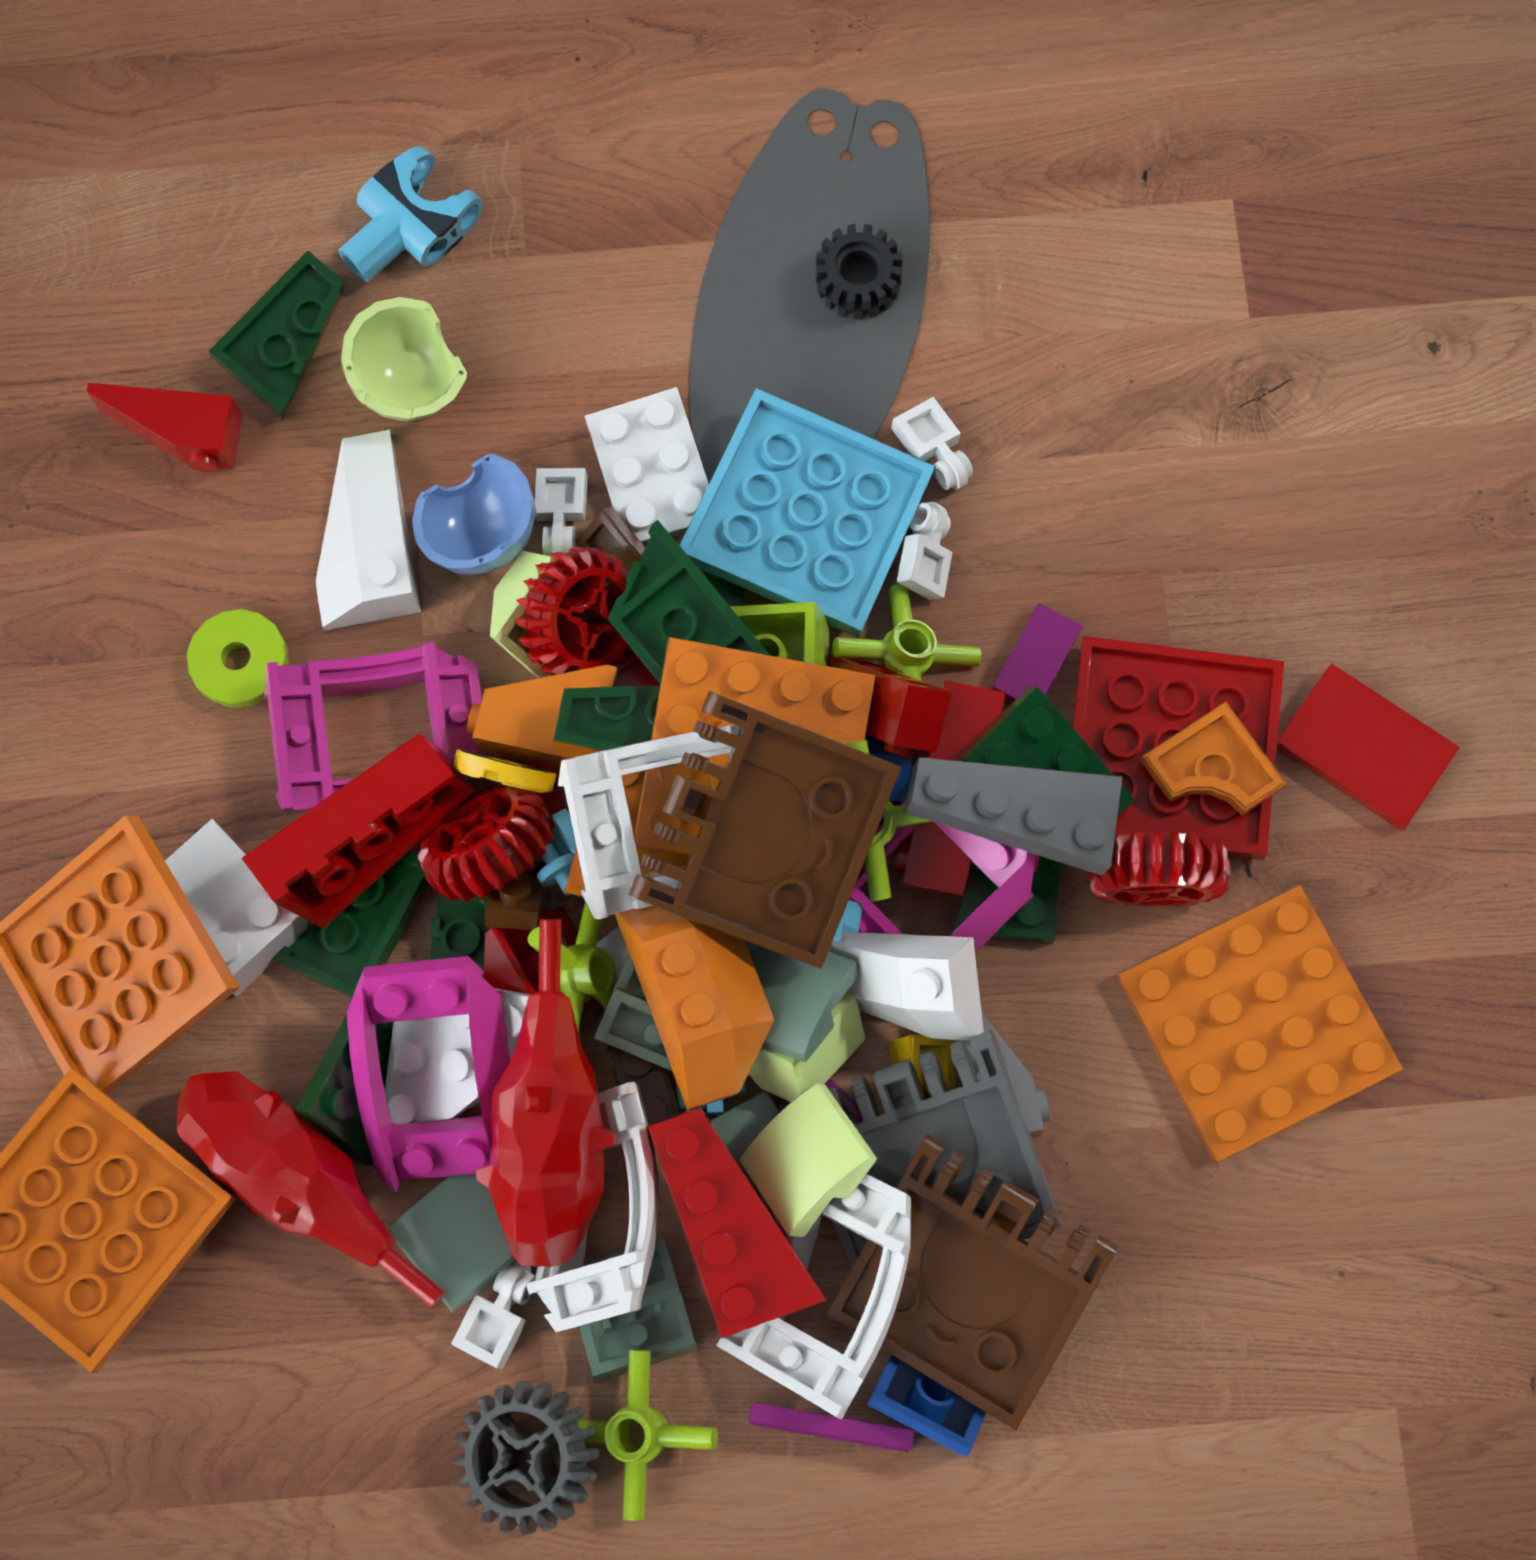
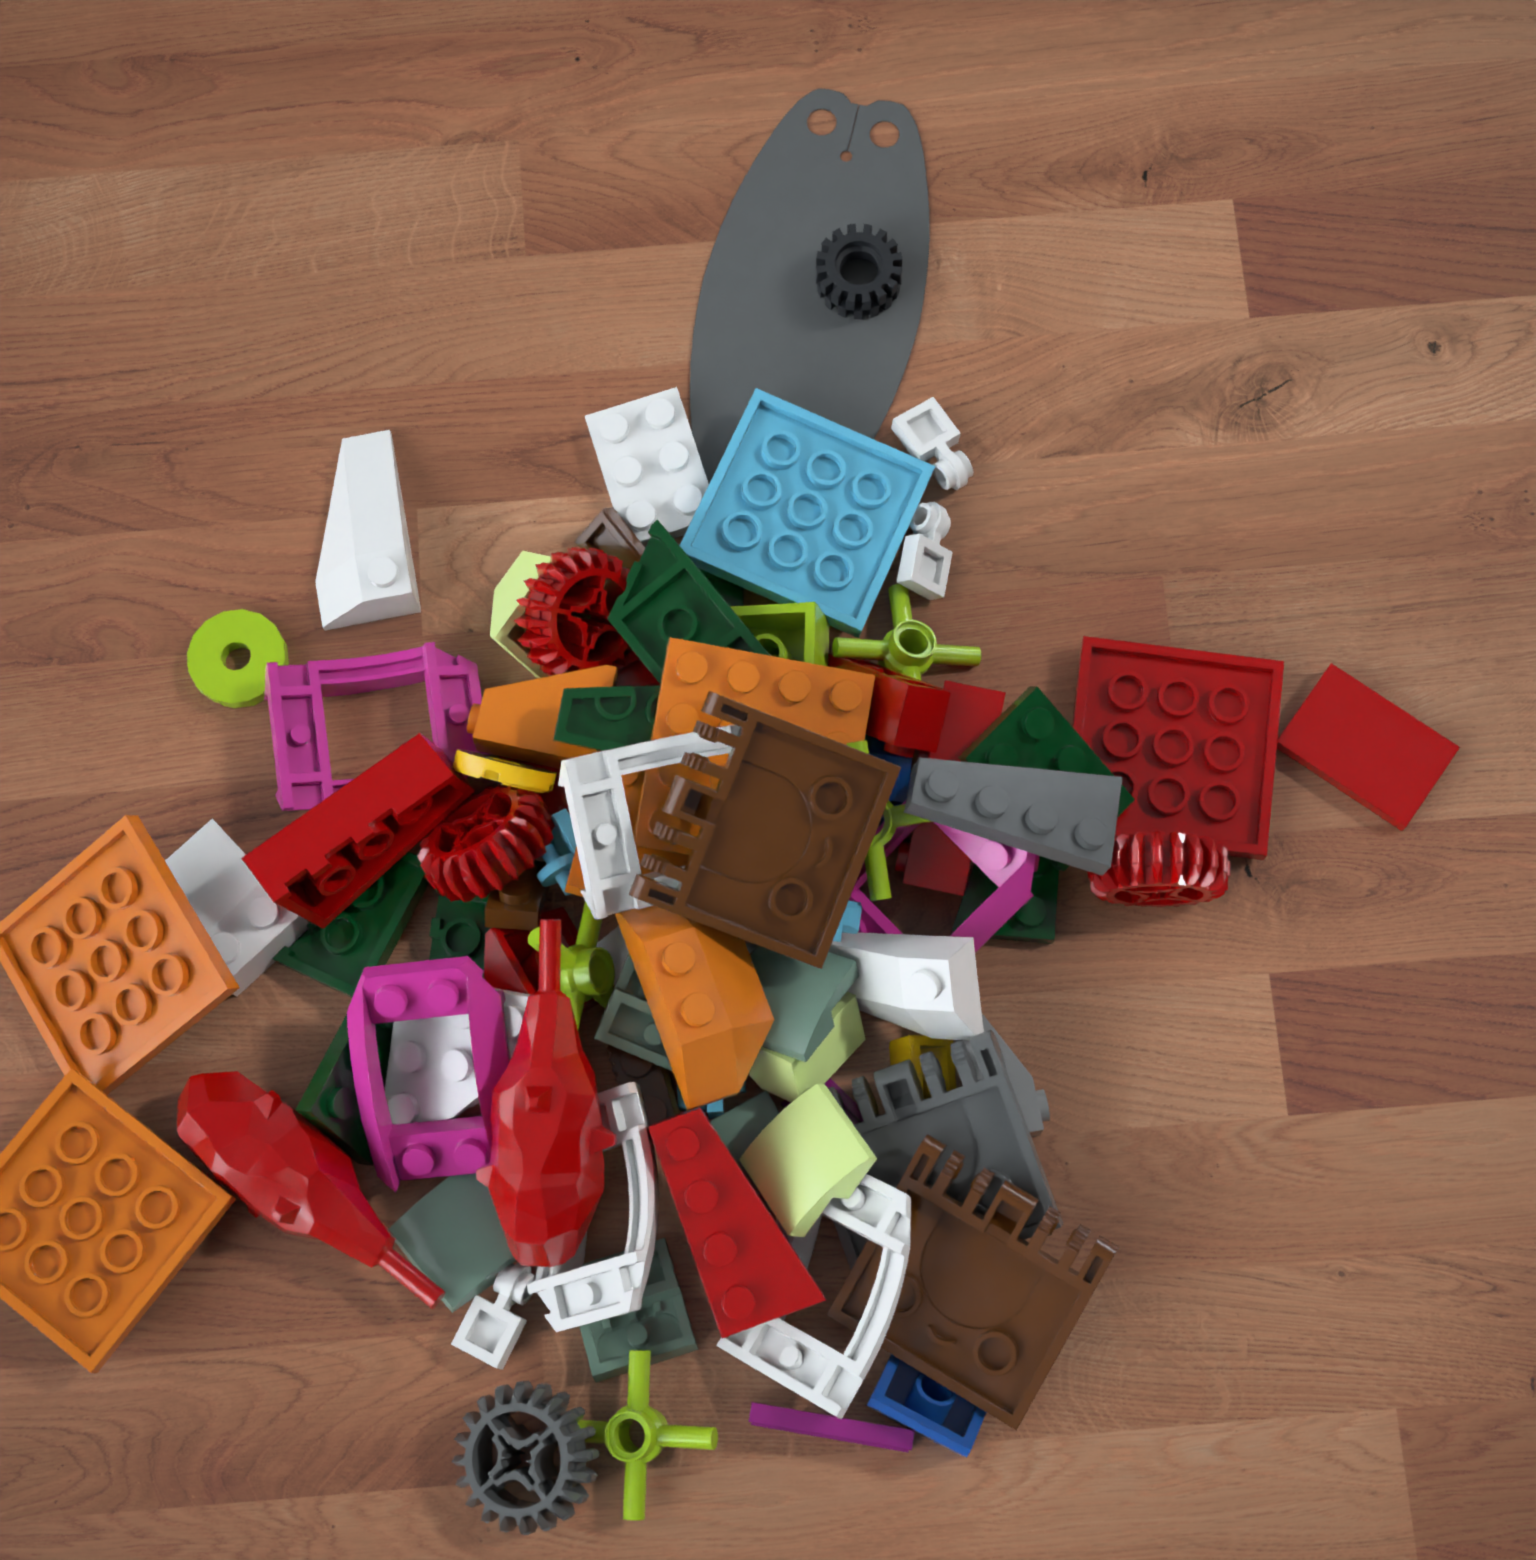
red slope [86,382,243,472] -> none
dark green wing [209,250,345,420] -> none
medium azure connector [338,146,483,283] -> none
yellowish green cylinder [341,297,467,422] -> none
medium blue cylinder [412,454,537,576] -> none
white plate [535,468,588,556] -> none
magenta tile [992,603,1083,703] -> none
orange plate [1116,885,1403,1164] -> none
orange tile [1141,702,1287,816] -> none

